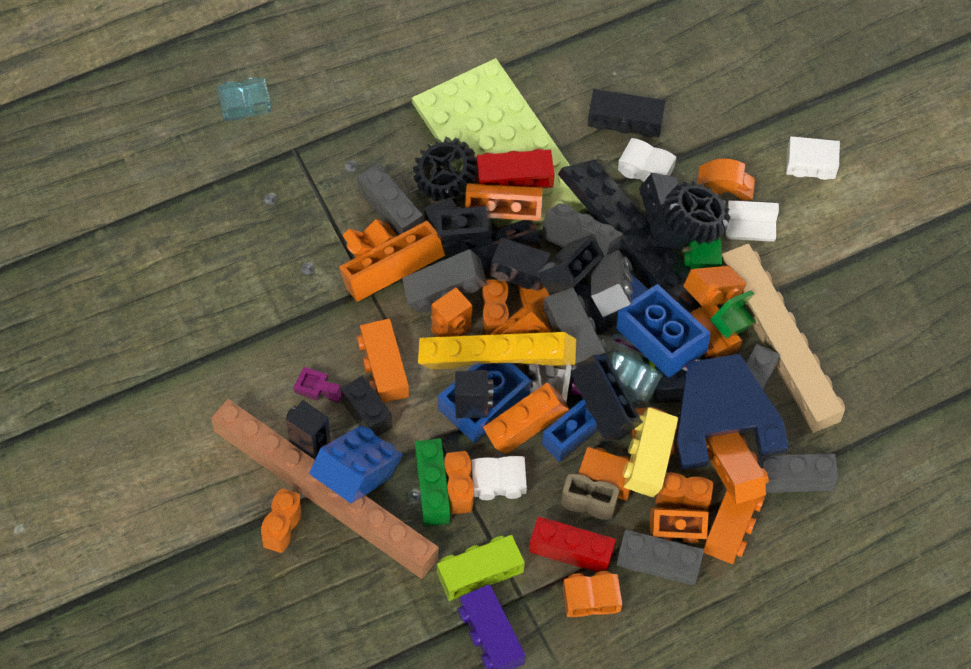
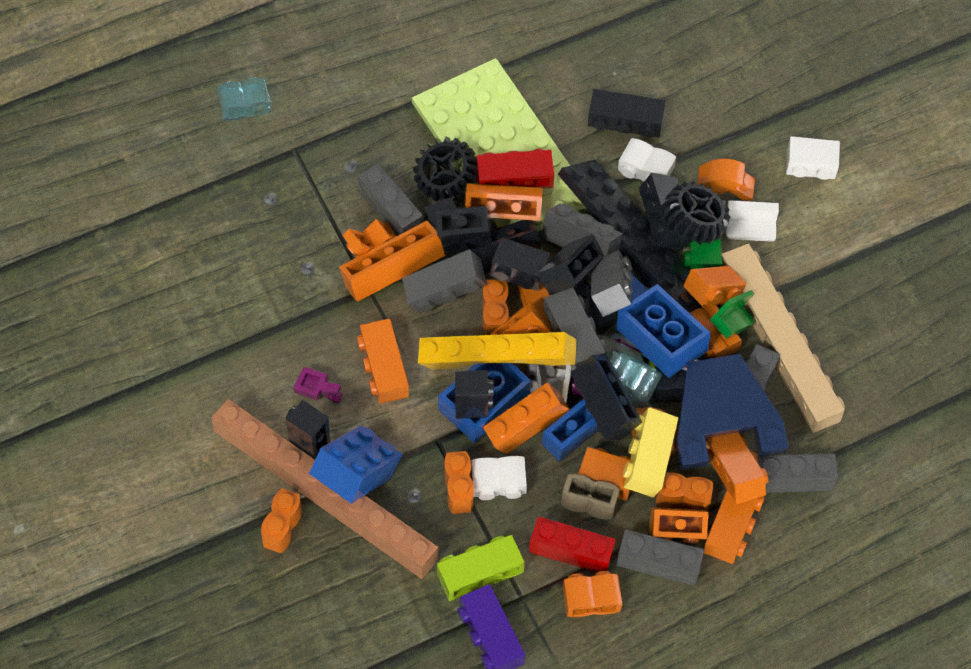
black brick [341,375,392,436] -> none
green brick [415,439,450,527] -> none
orange brick [431,287,472,337] -> none

